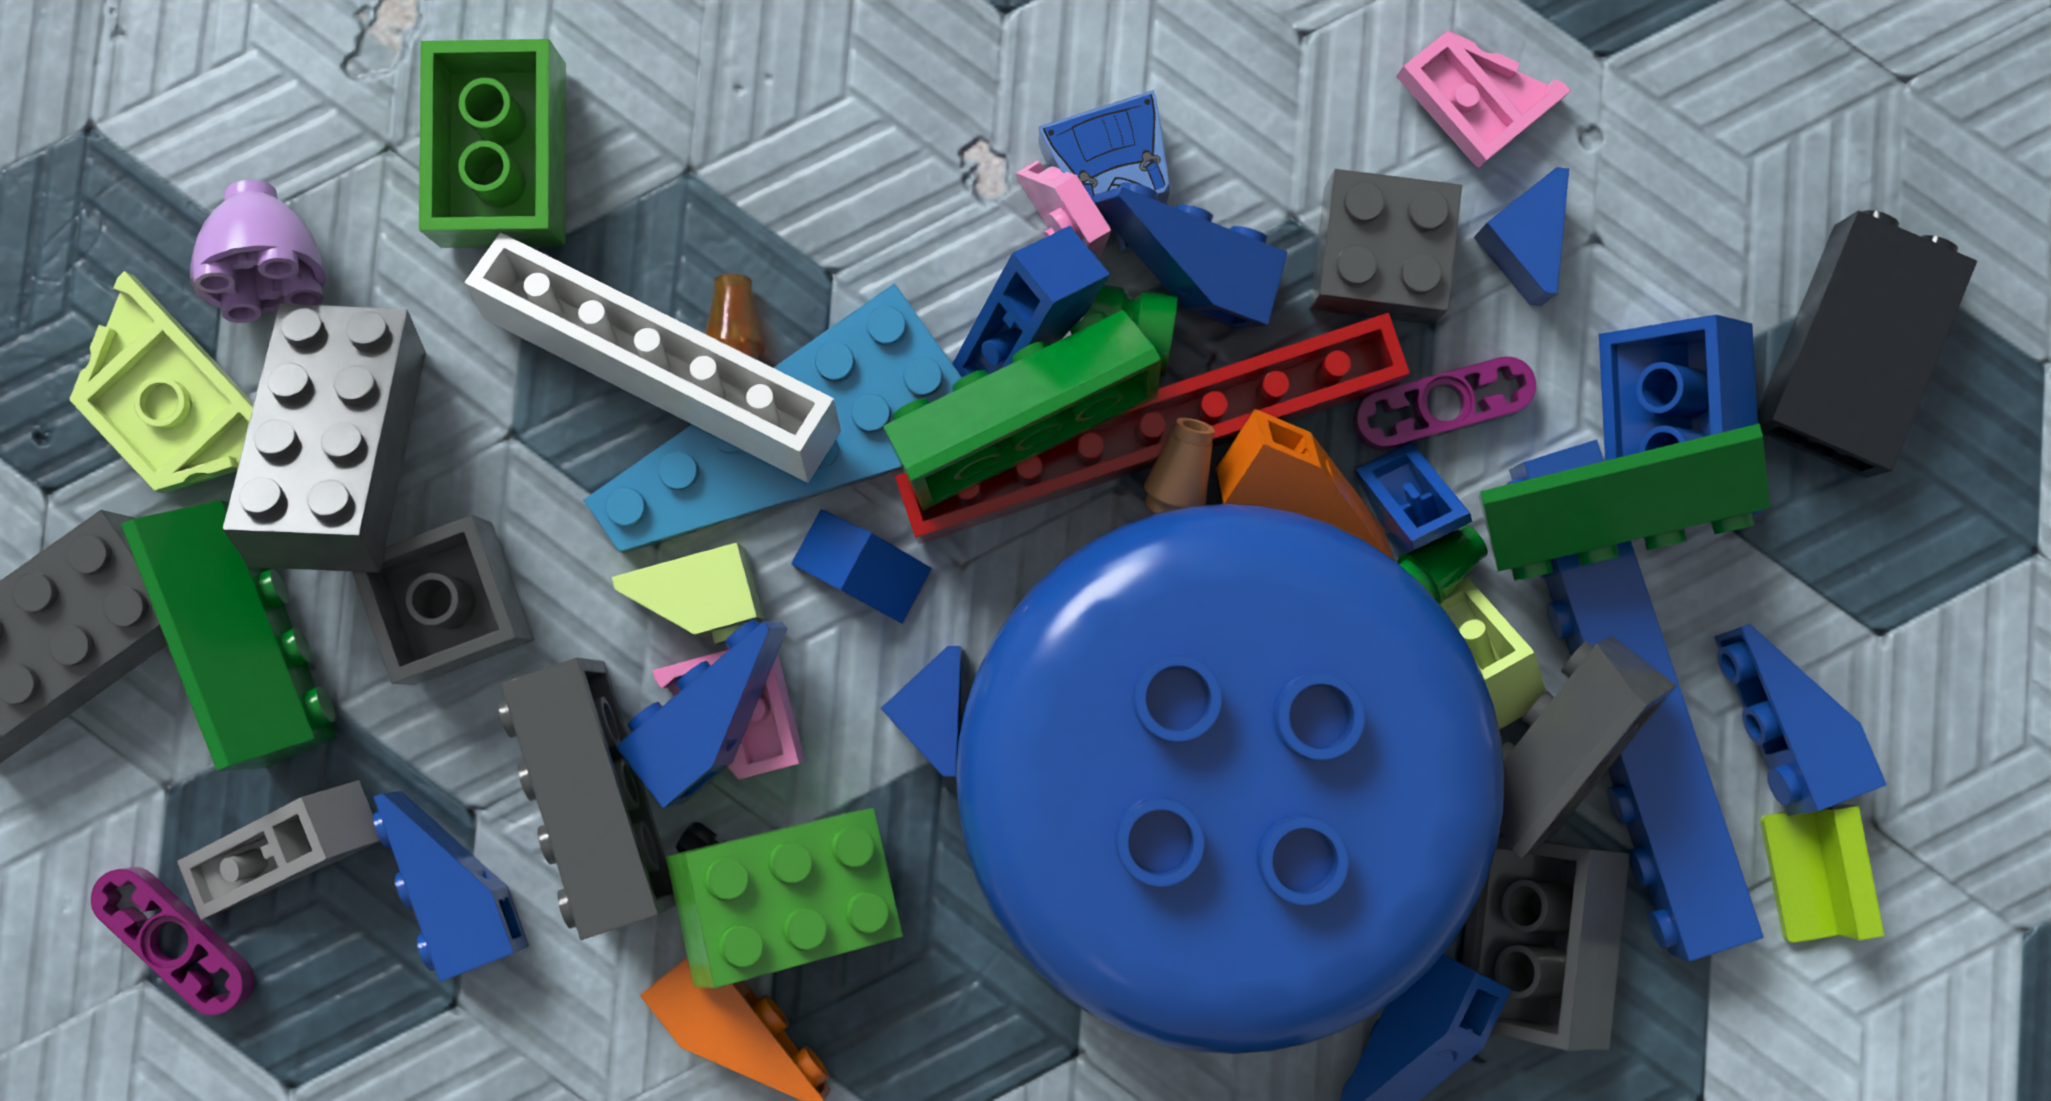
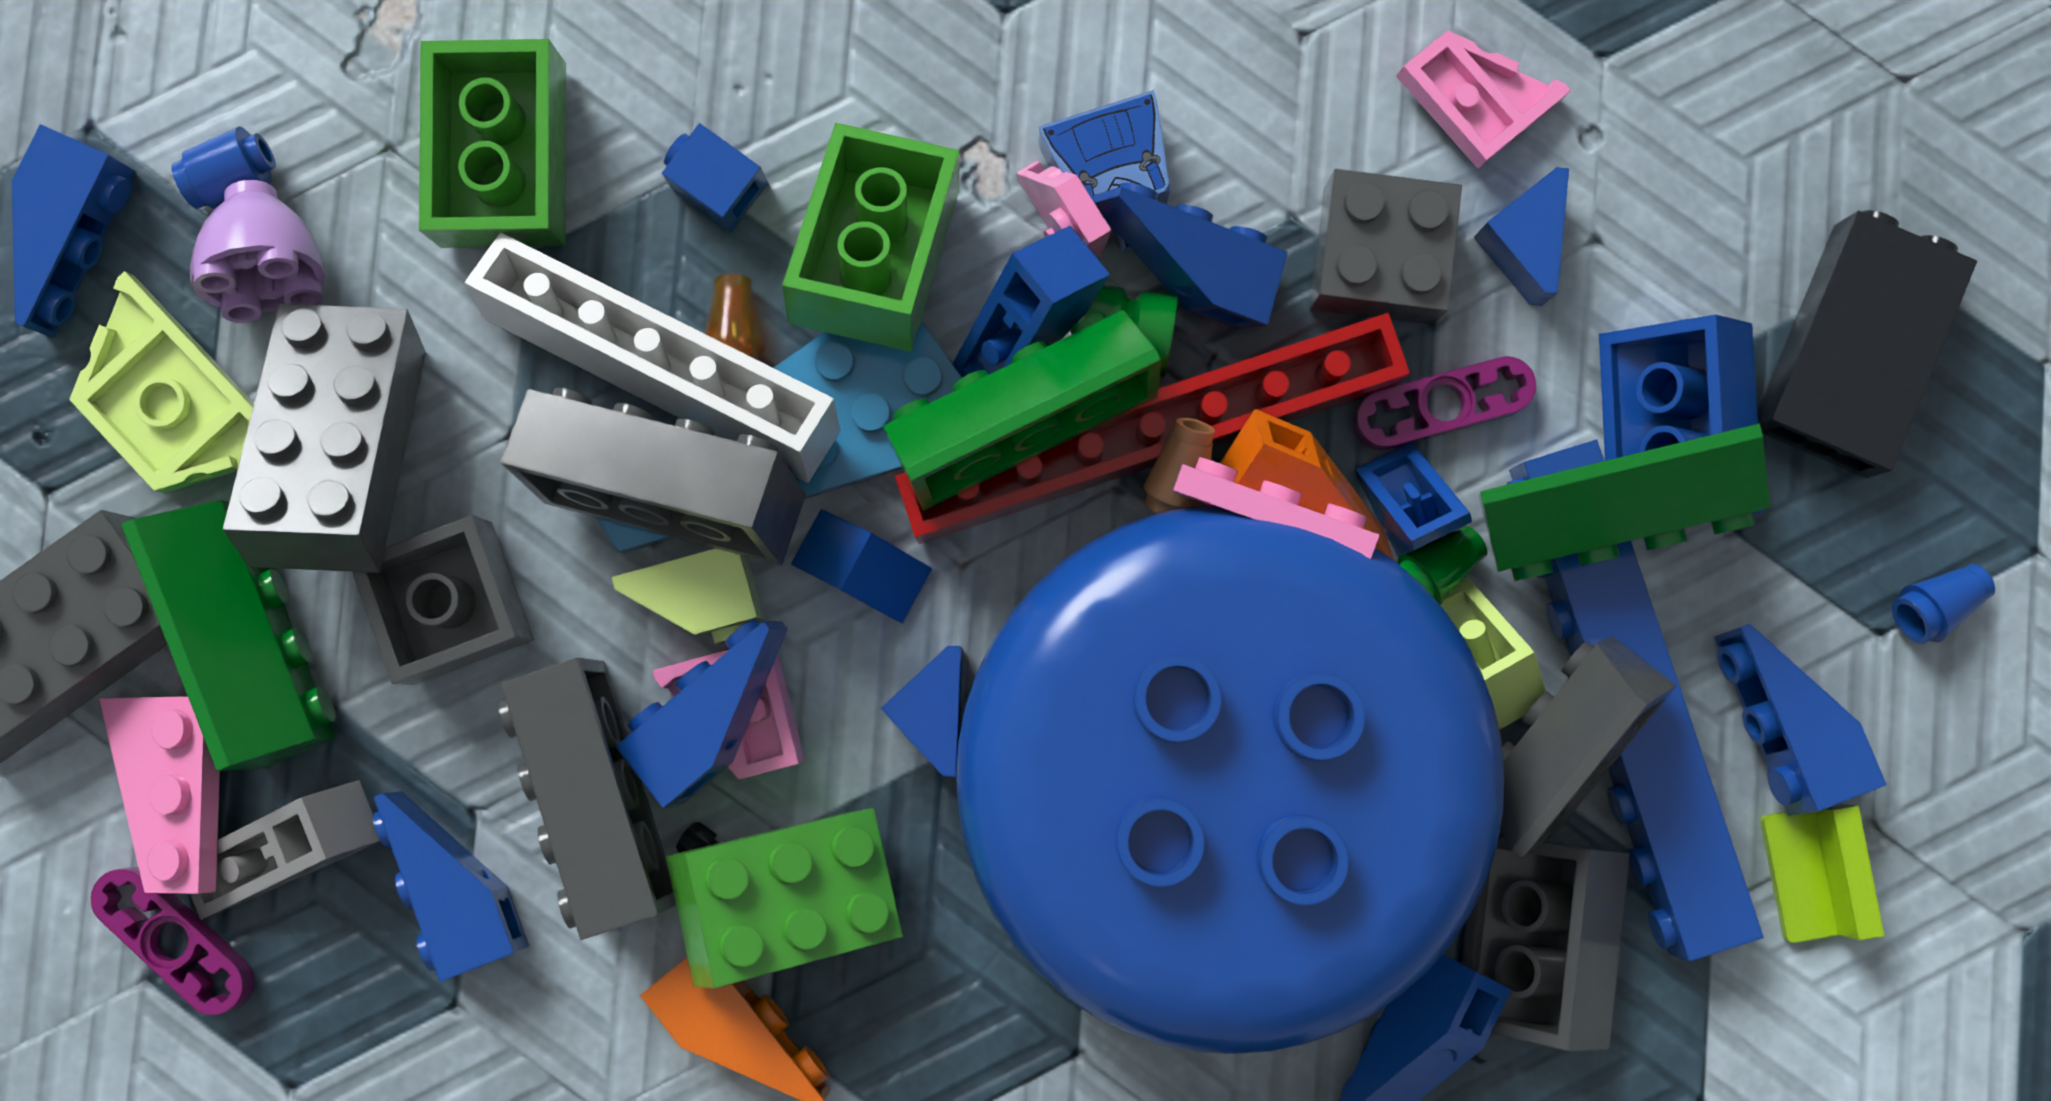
none -> blue slope [12,124,135,338]
none -> bright pink wing [99,697,220,894]
none -> blue brick [171,126,276,209]
none -> brick [500,388,806,566]
none -> blue brick [661,123,768,232]
none -> bright green brick [782,122,960,352]
none -> bright pink wing [1172,457,1379,559]
none -> blue cone [1892,564,1995,644]

